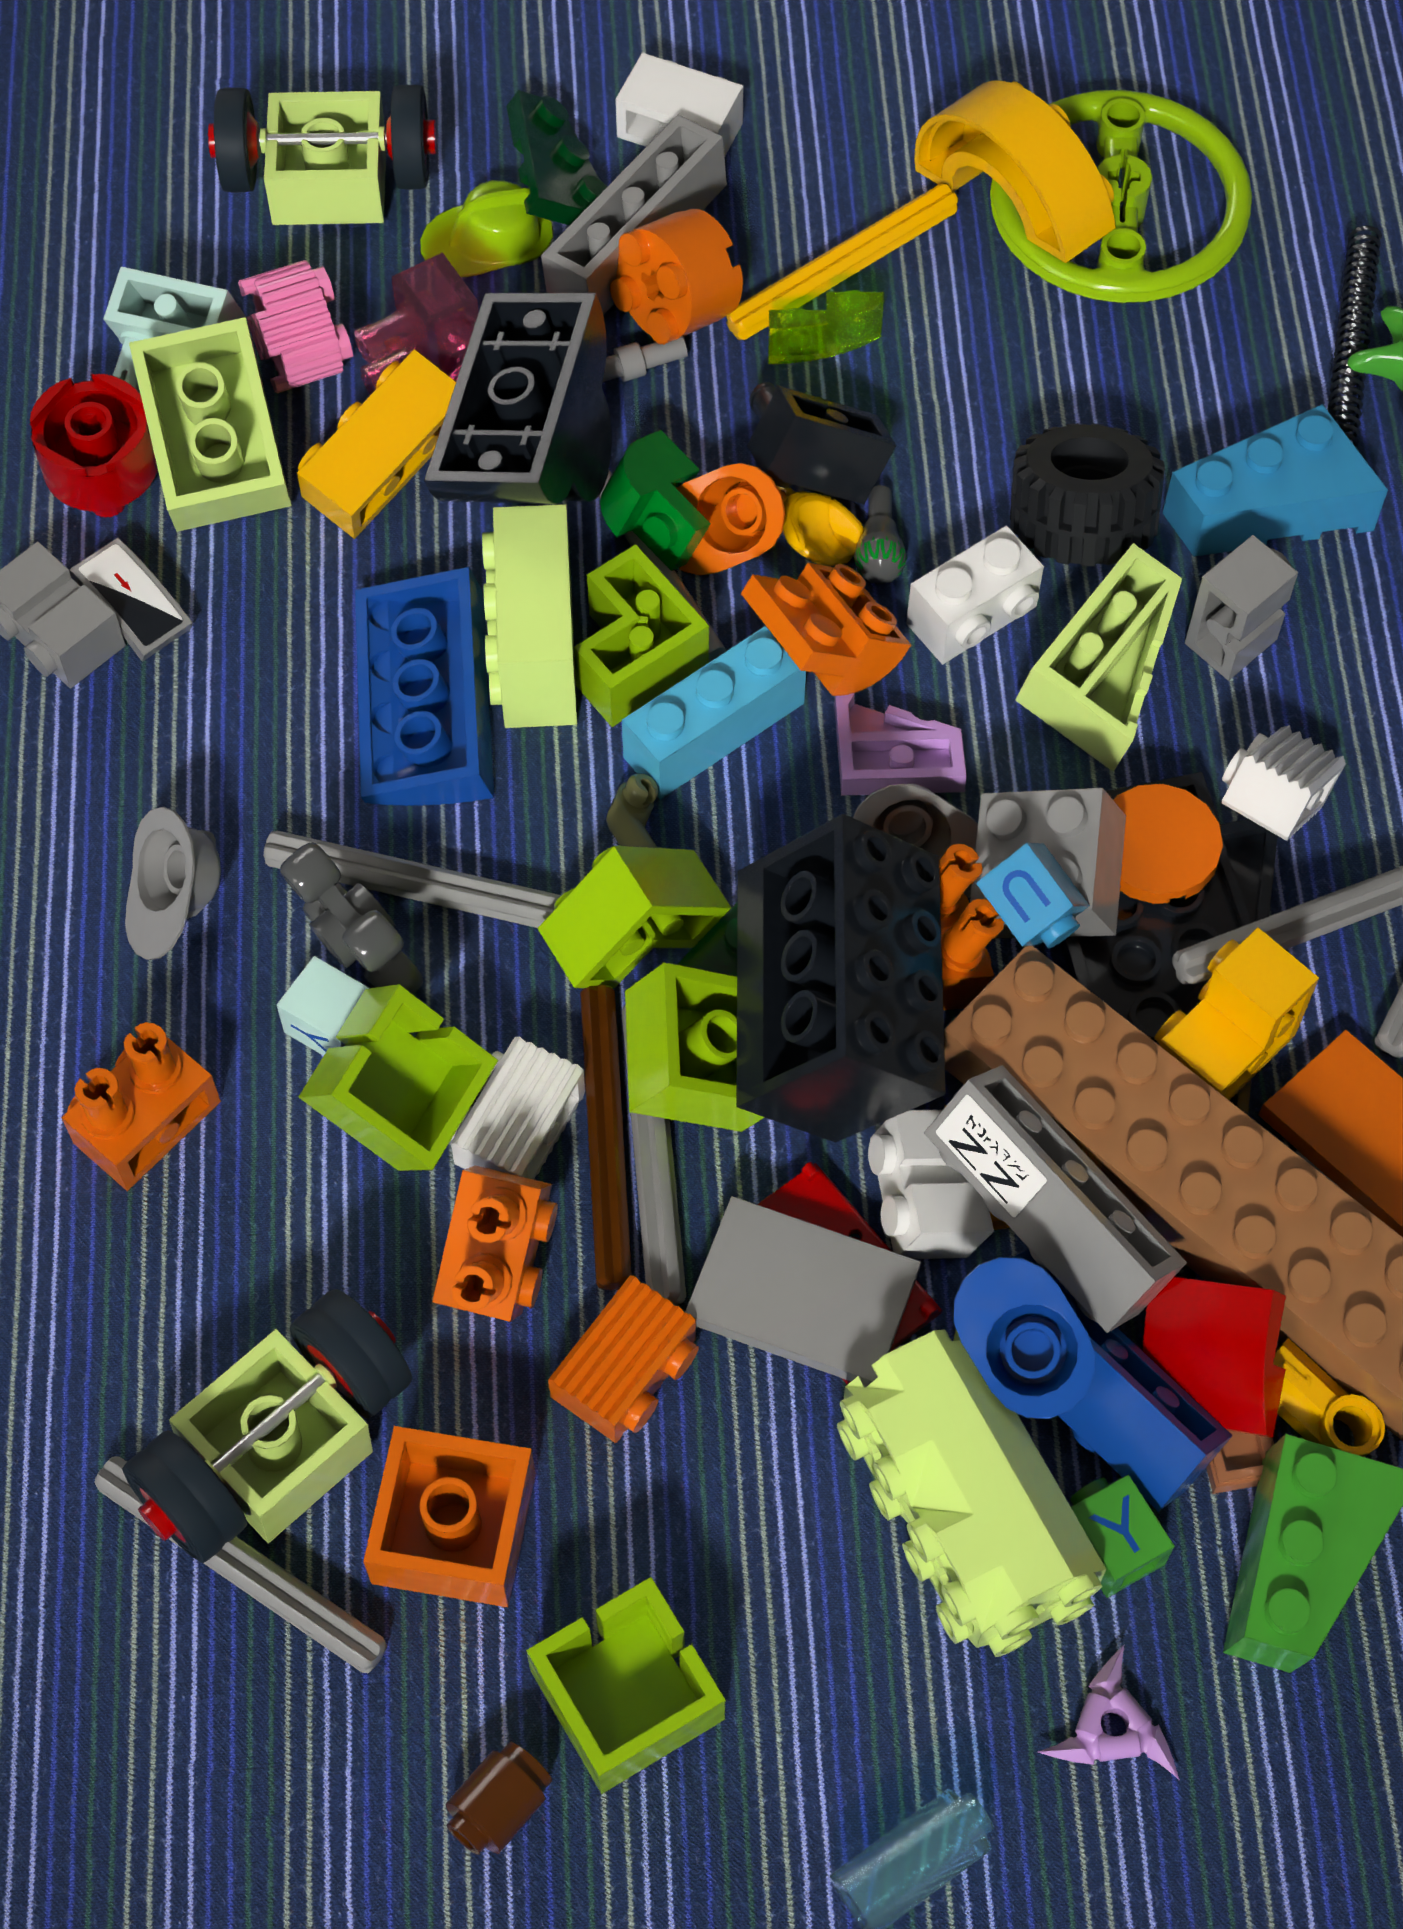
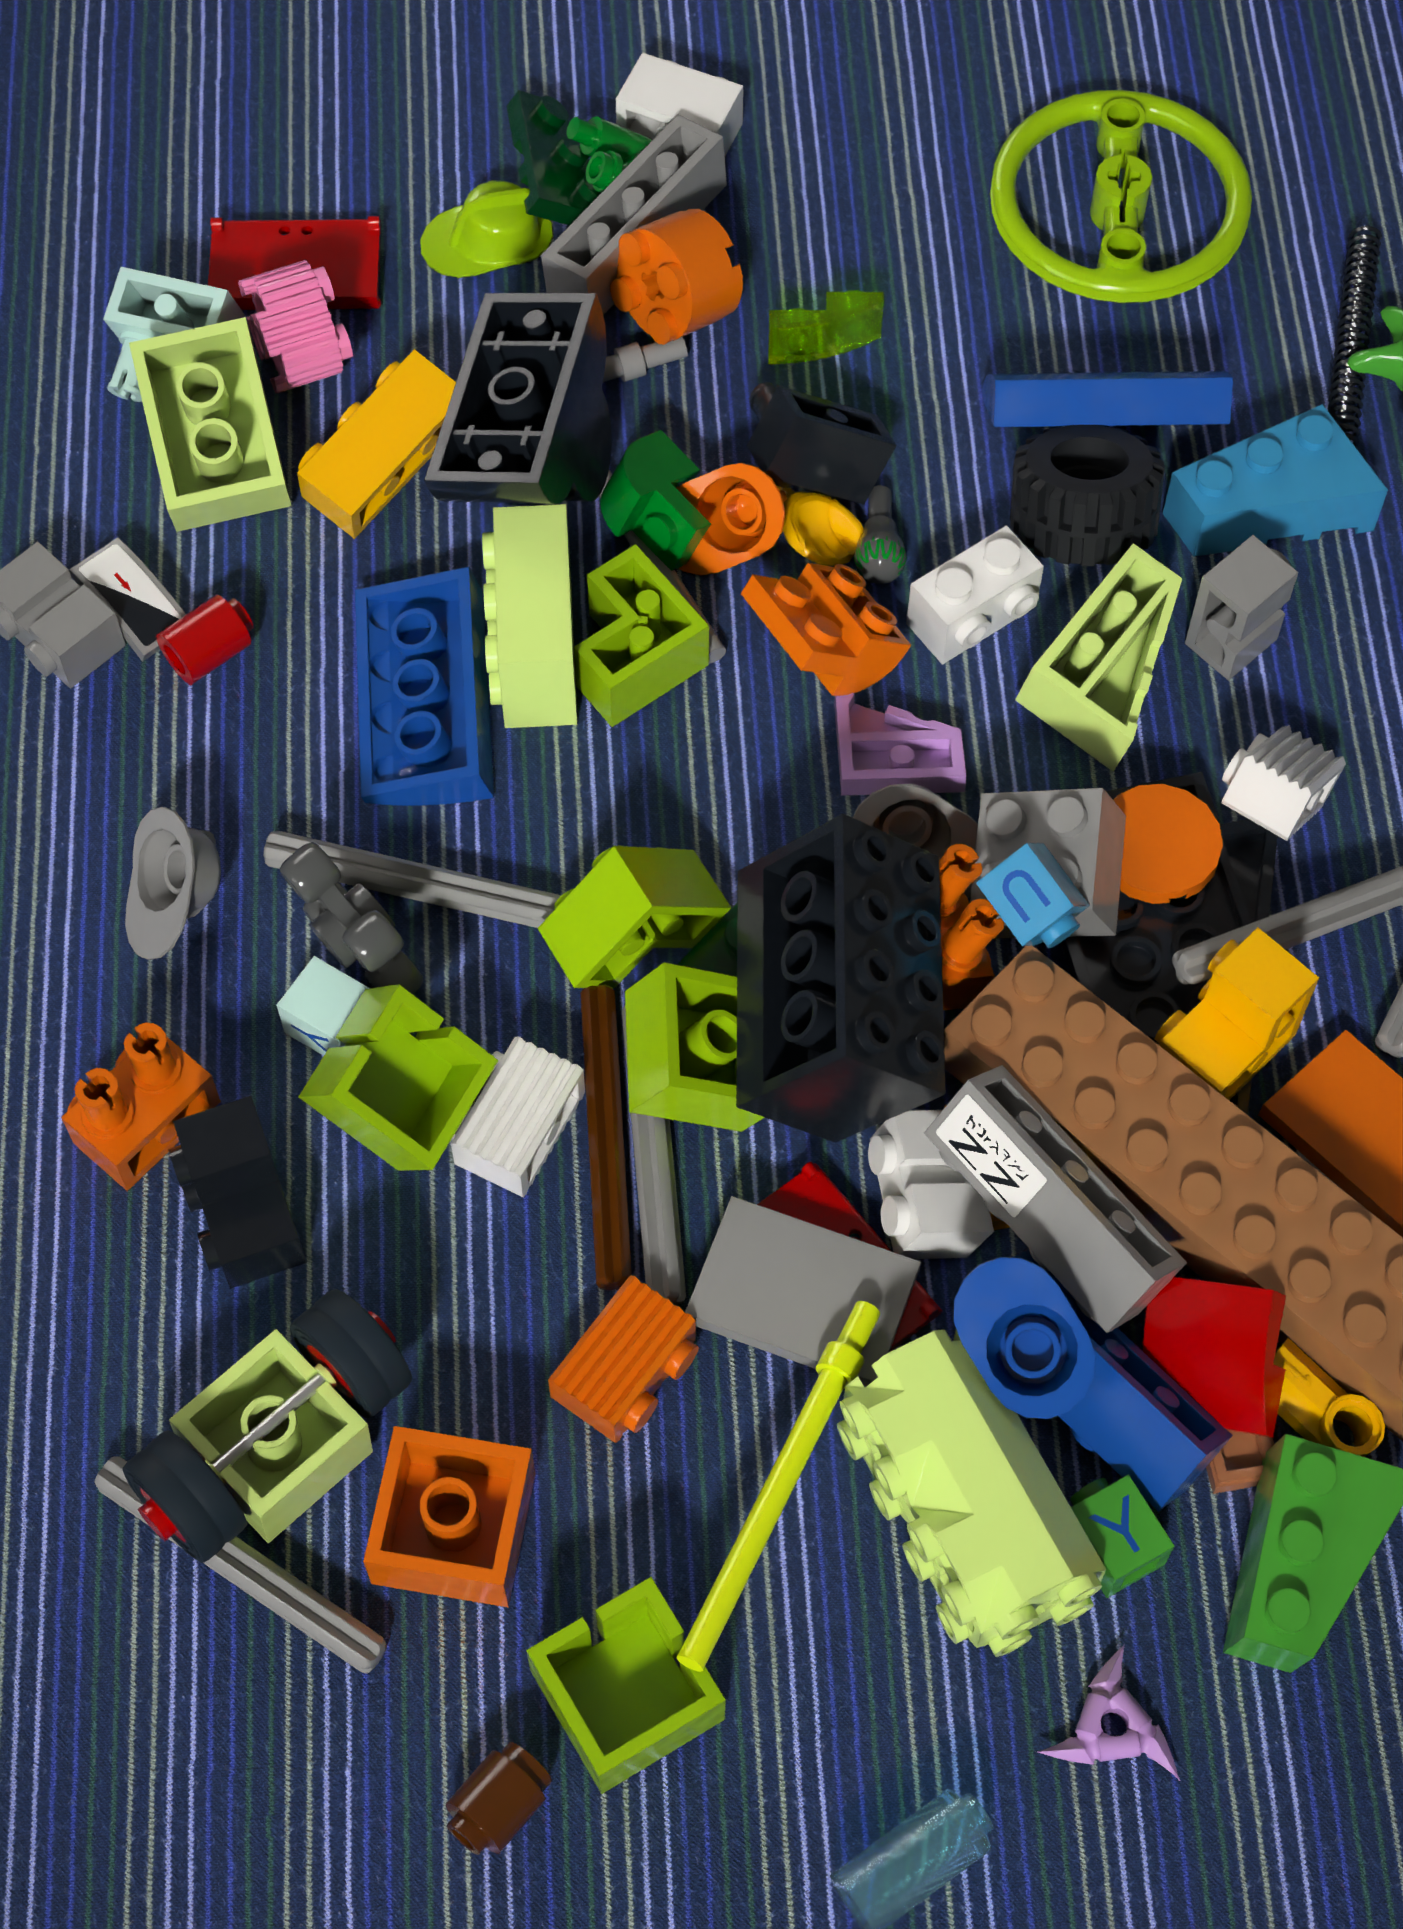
red brick [30,374,158,517] -> none
yellowish green brick [208,85,437,225] -> none
clear pink brick [354,252,479,395] -> none
orange brick [432,1165,558,1322] -> none
olive arm [606,773,658,848] -> none
medium azure brick [622,626,806,800] -> none
yellow axle [726,183,959,340] -> none
yellow brick [914,80,1116,263] -> none
none -> red brick [156,594,254,685]
none -> black brick [168,1096,307,1289]
none -> red door [208,216,381,310]
none -> green plant [567,116,653,193]
none -> neon yellow bar [677,1301,880,1672]
none -> blue slope [982,371,1233,427]

